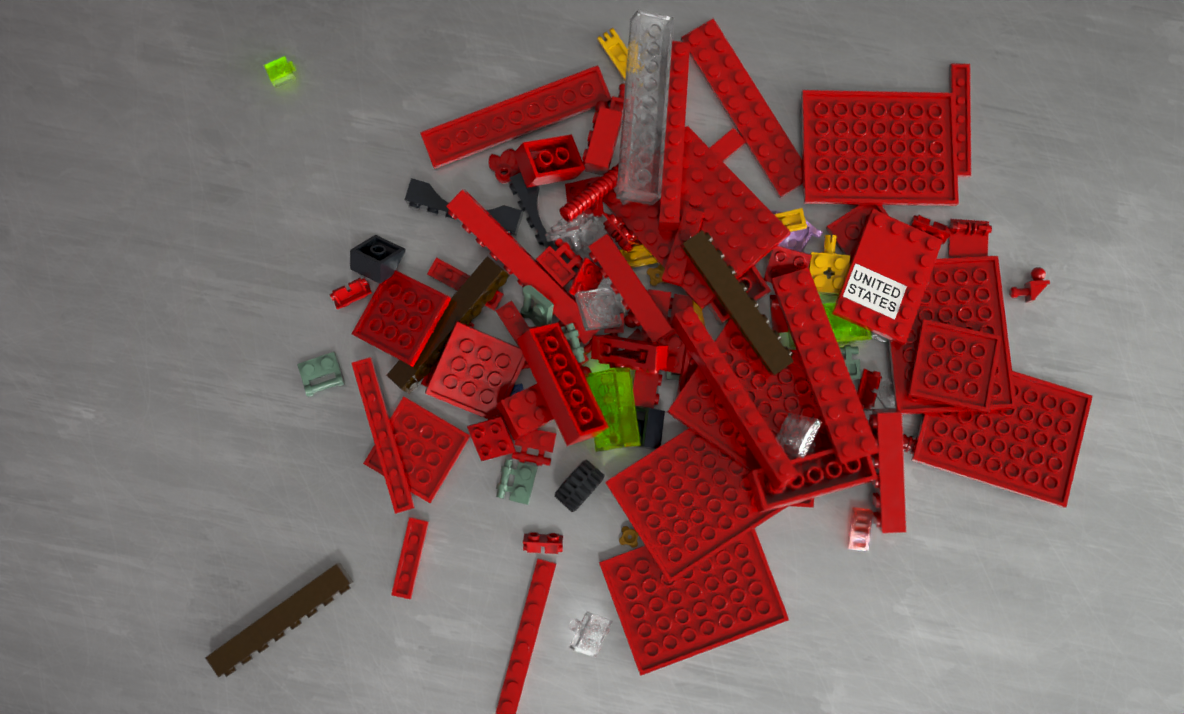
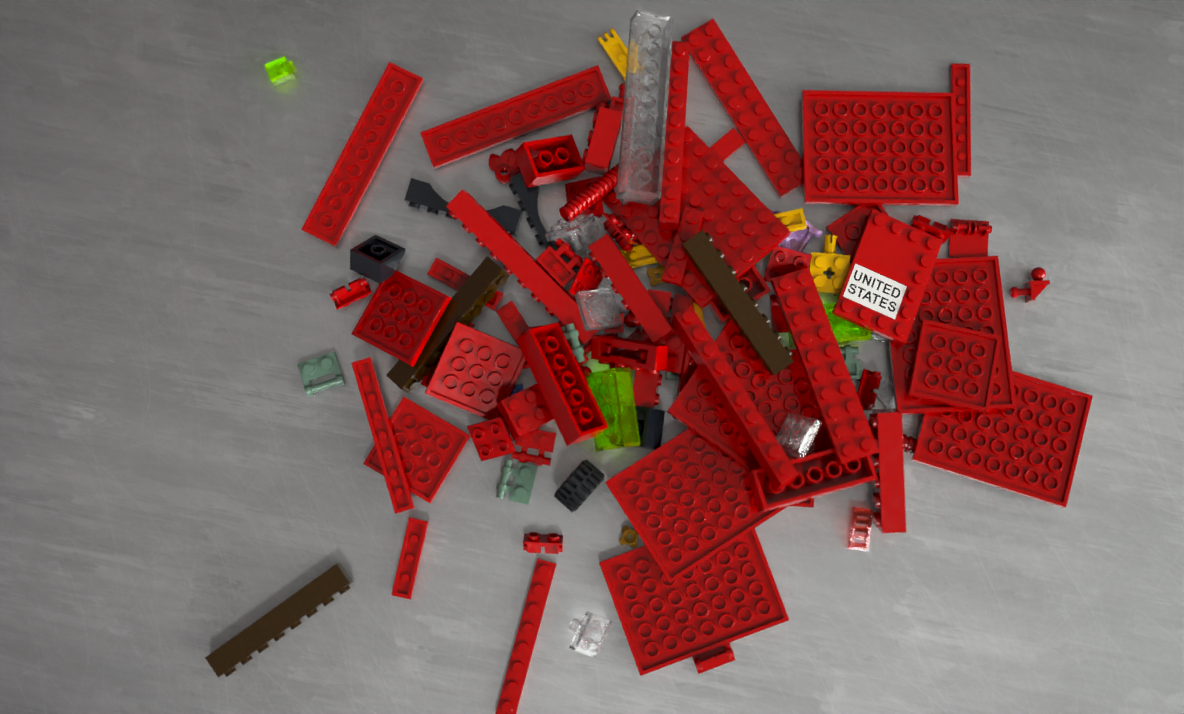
sand green plate [520,285,554,327] -> none
none -> red plate [301,62,424,248]
none -> red hinge [692,643,735,674]

